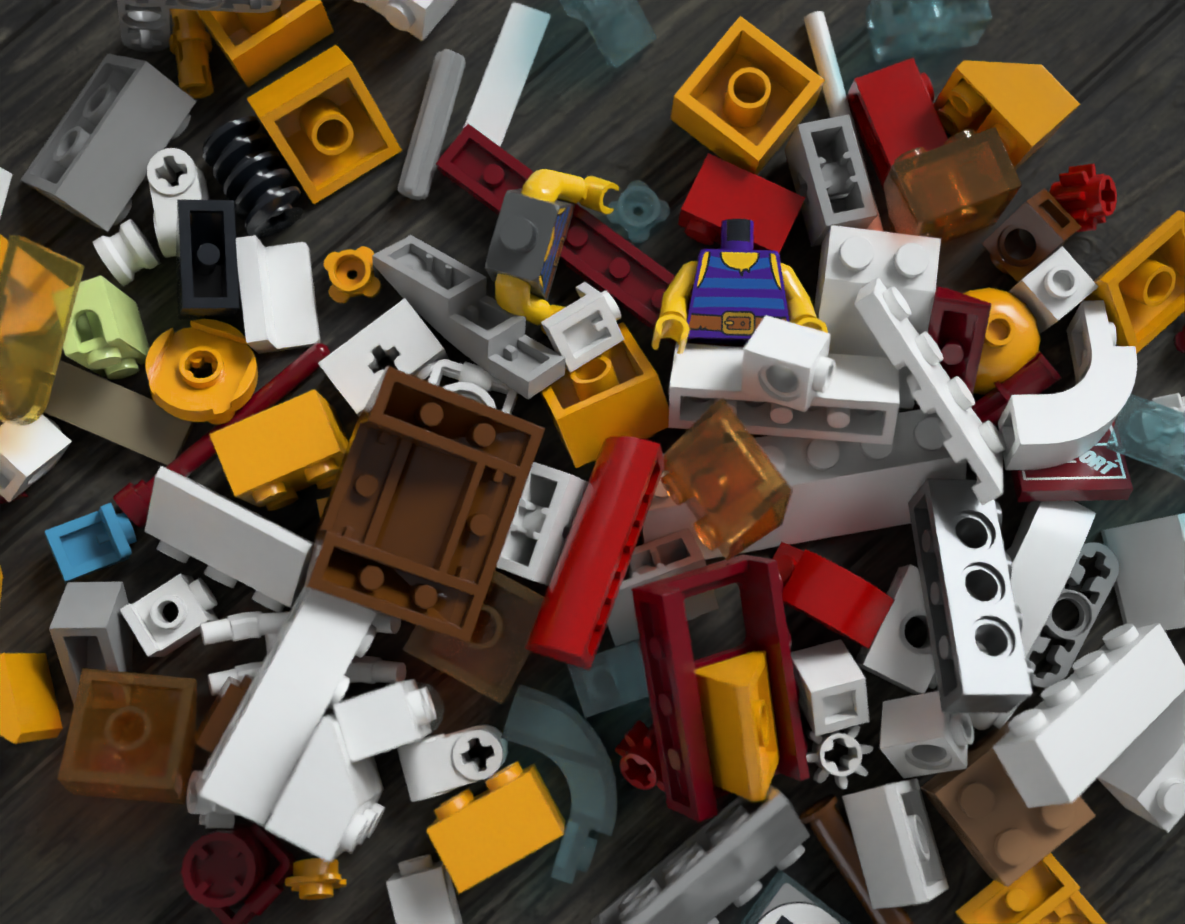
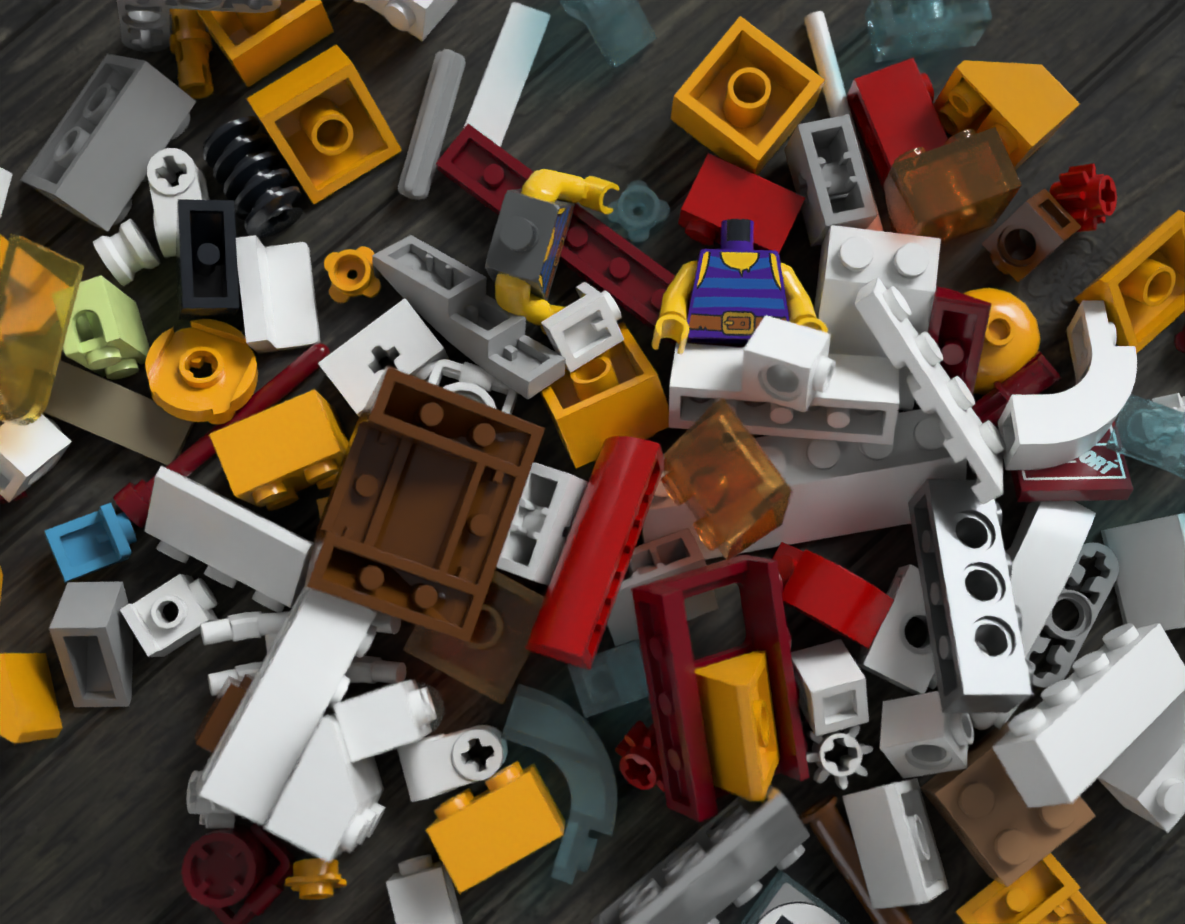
clear orange slope [58,668,197,804] -> none
white brick [1008,246,1098,334] -> none

